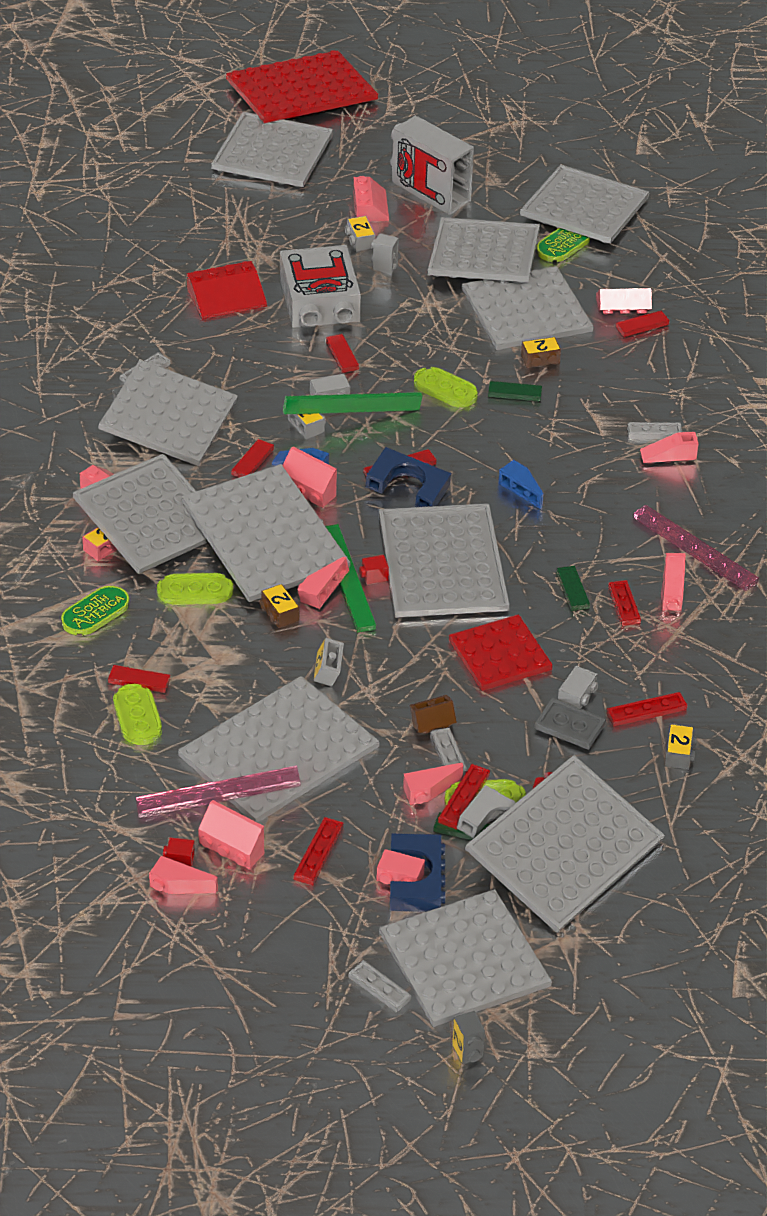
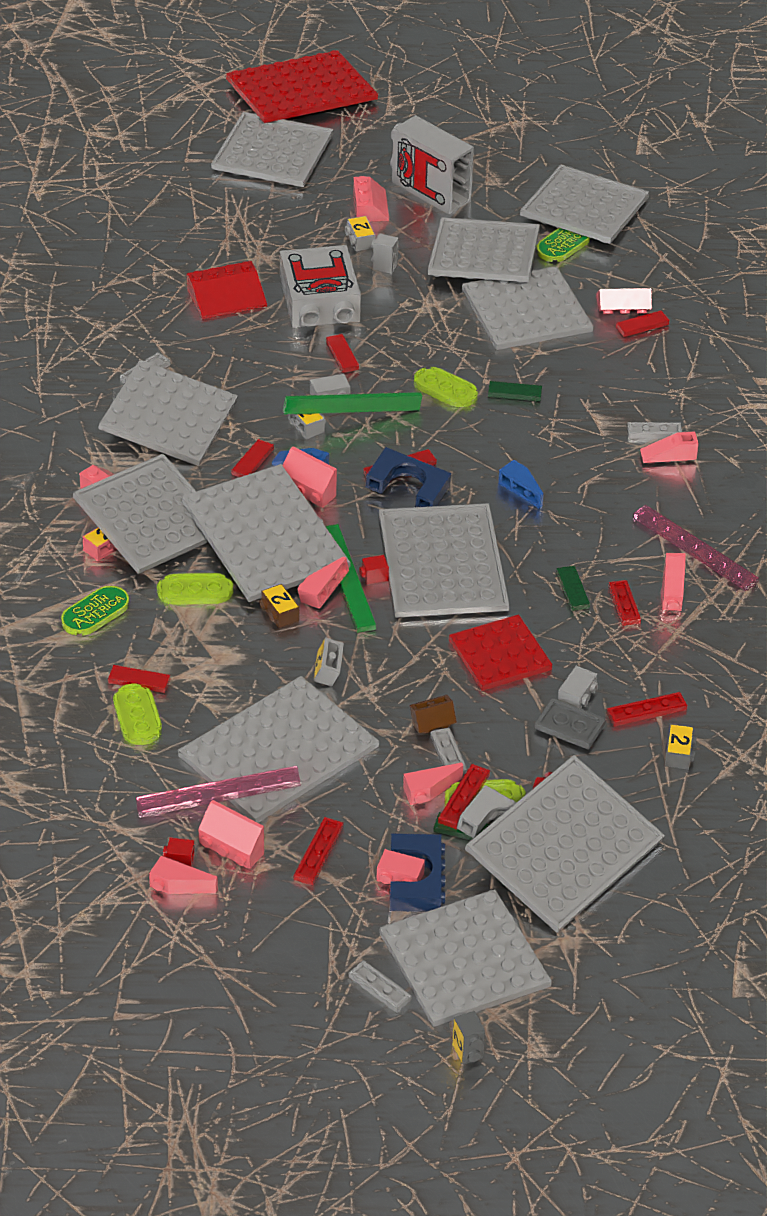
reddish brown brick [521,337,561,368] -> none

